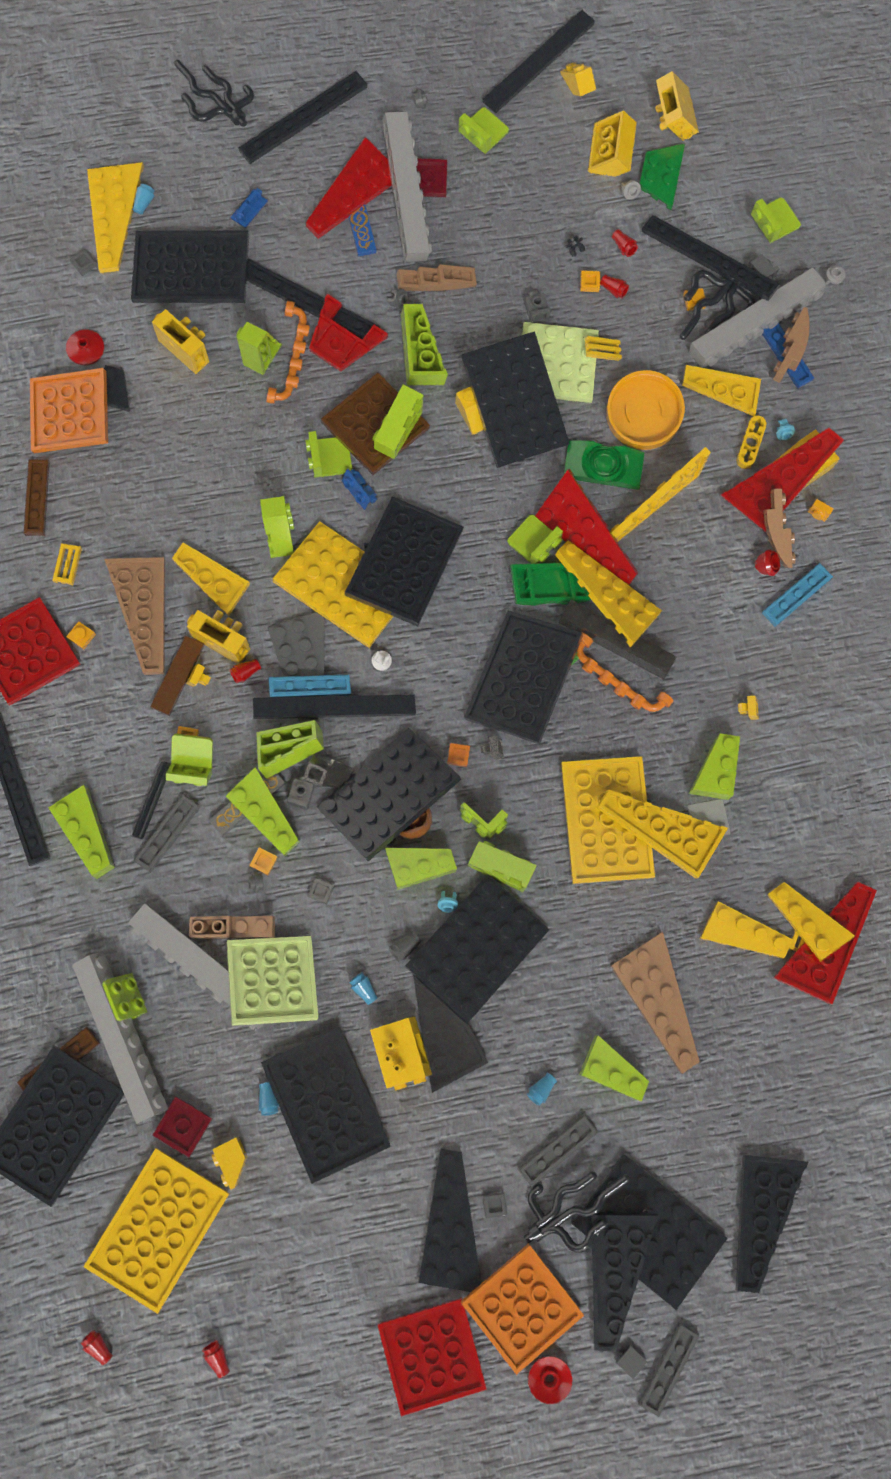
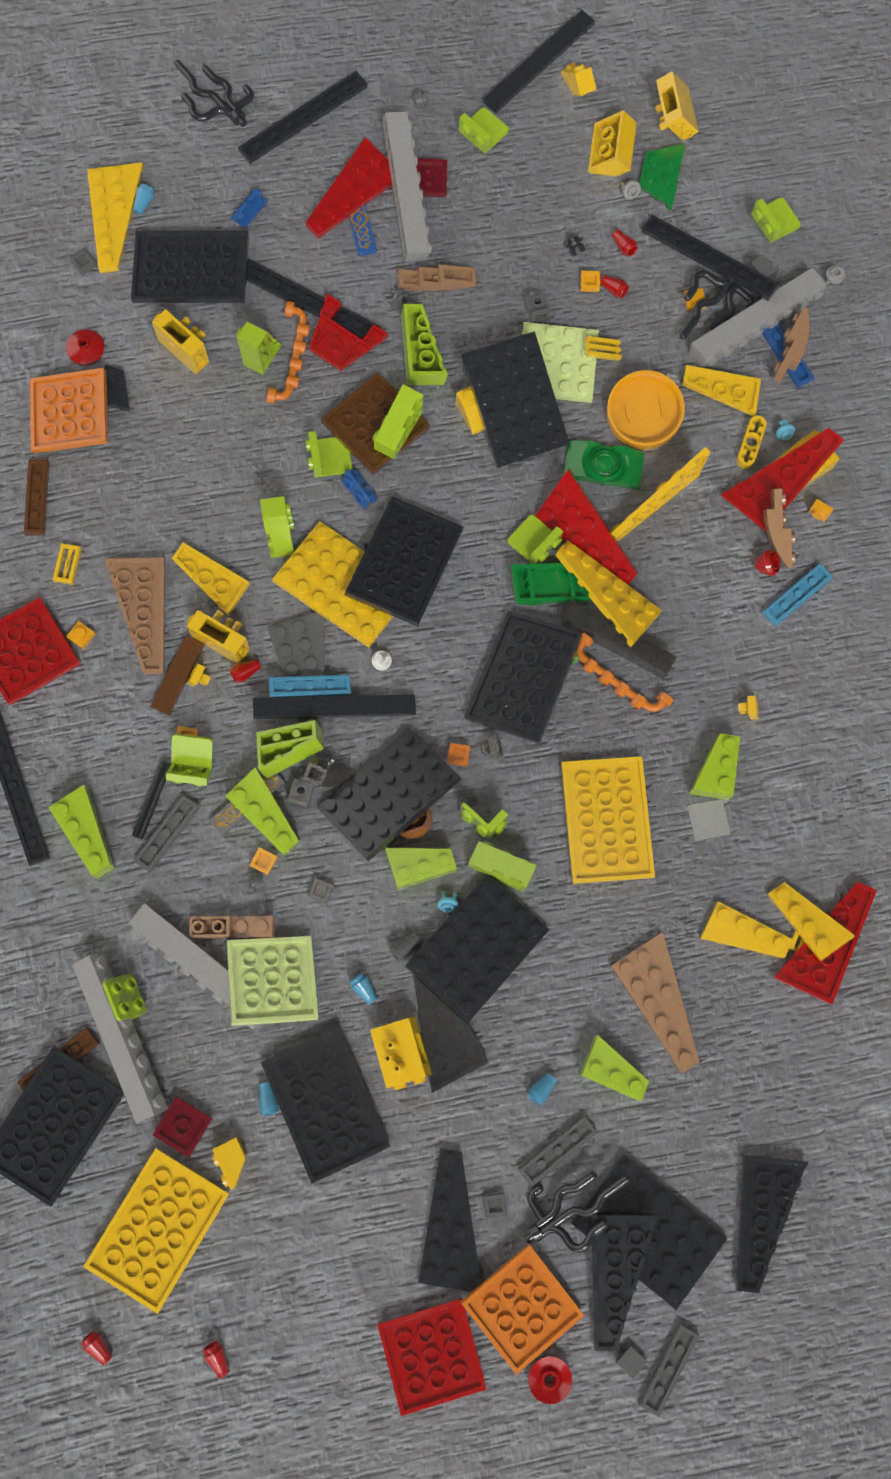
yellow wing [596,790,728,879] -> none

